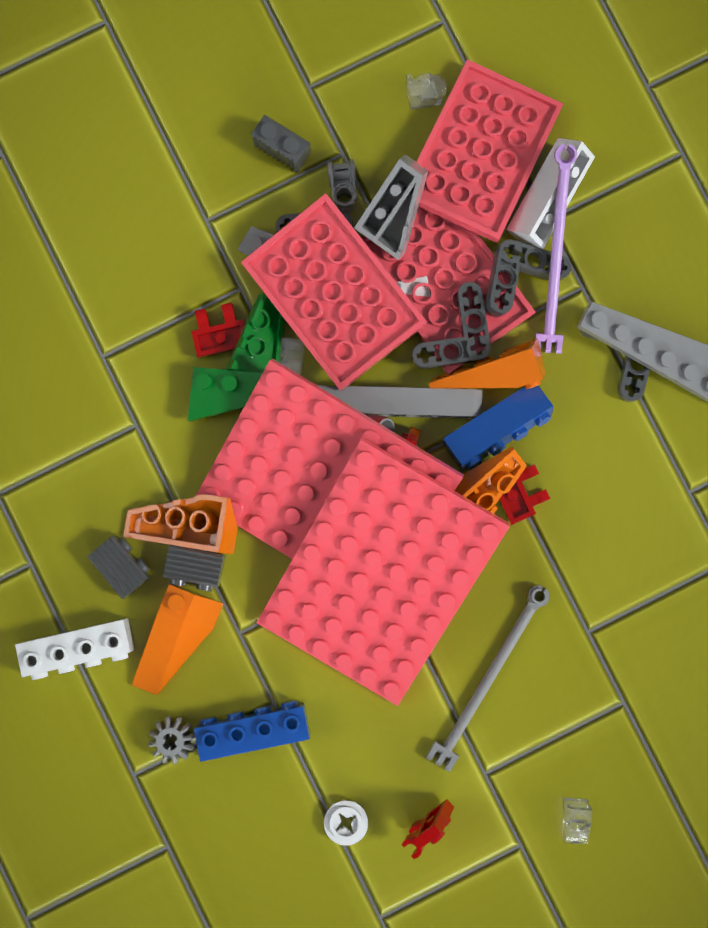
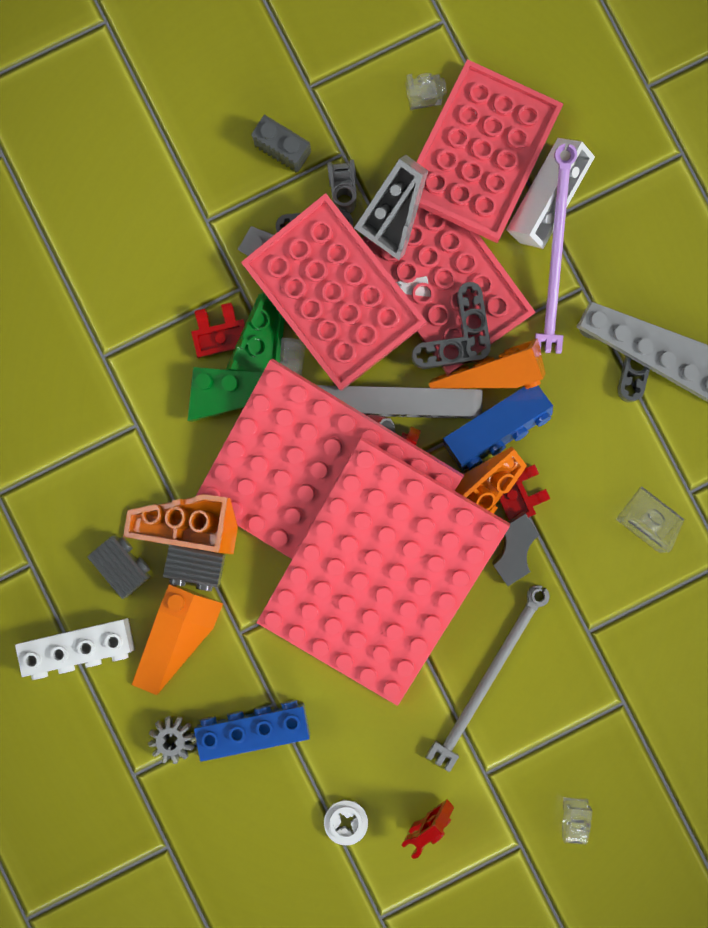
dark grey beam [485,239,571,317] -> none
none -> dark grey tile [492,511,540,586]
none -> clear slope [616,487,685,553]

